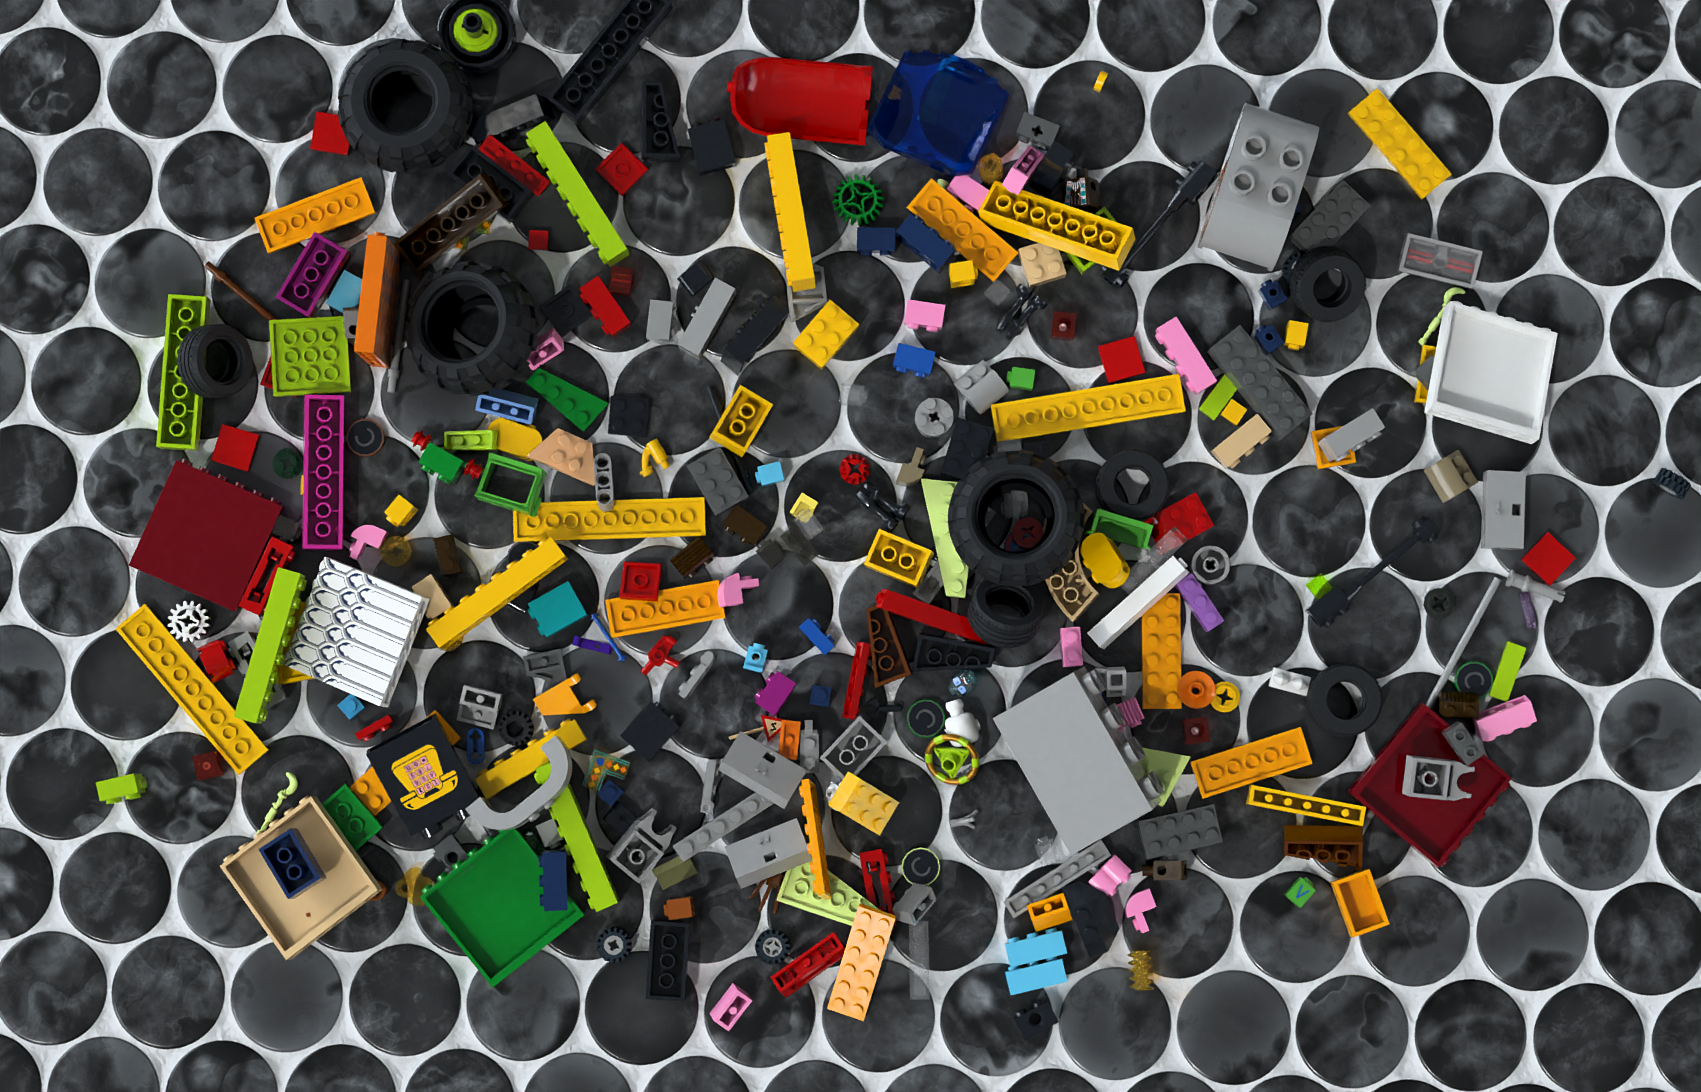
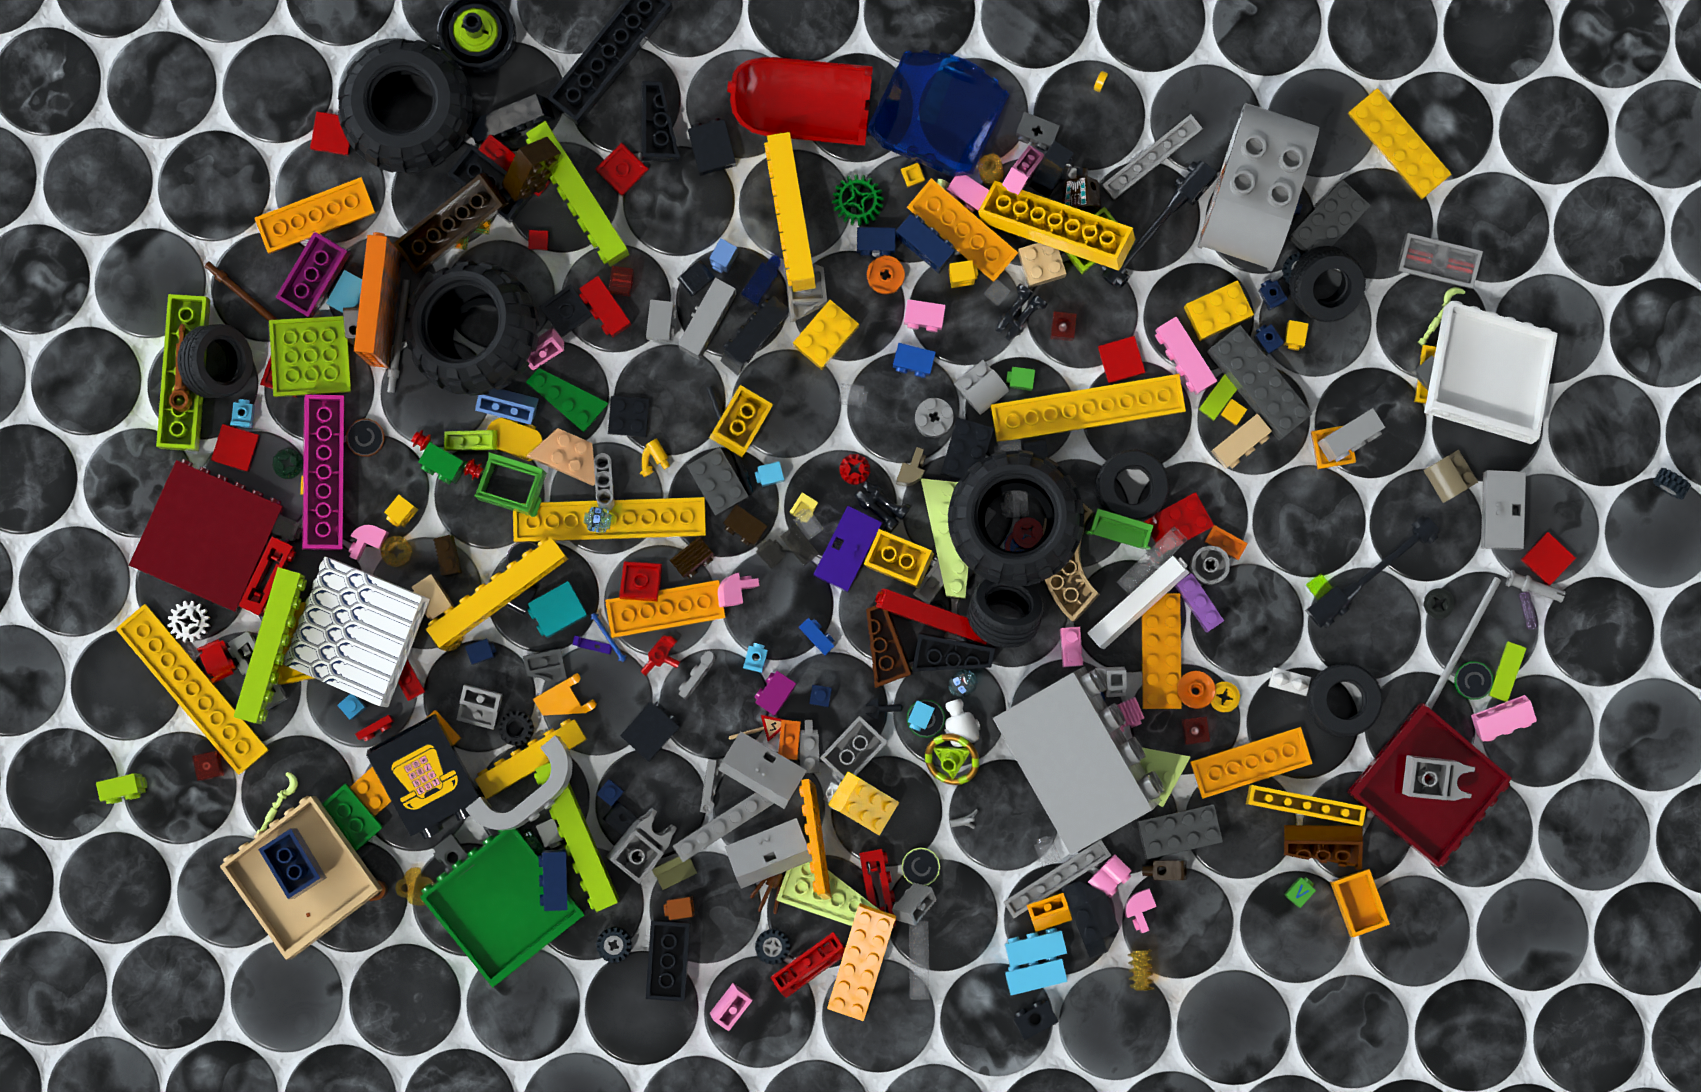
blue beam [467,728,485,765] -> none
clear yellow tile [581,749,631,792] -> none
red plate [842,642,871,720] -> none
yellow brick [1080,533,1130,588] -> none
dark brown brick [1439,691,1479,719] -> none
dark grey brick [1441,721,1483,766] -> none
none -> dark orange piece [169,324,192,412]
none -> medium azure brick [230,399,255,428]
none -> red plate [398,658,425,701]
none -> dark blue brick [465,638,497,665]
none -> dark brown brick [501,137,561,201]
none -> clear light blue head [583,507,612,533]
none -> medium blue brick [709,238,738,273]
none -> clear blue brick [741,256,781,307]
none -> dark purple brick [813,506,882,593]
none -> orange plate [867,255,905,294]
none -> yellow tile [901,162,925,188]
none -> medium azure brick [908,701,935,731]
none -> light grey plate [1102,114,1203,200]
none -> yellow brick [1184,280,1254,341]
none -> orange plate [1205,525,1248,560]

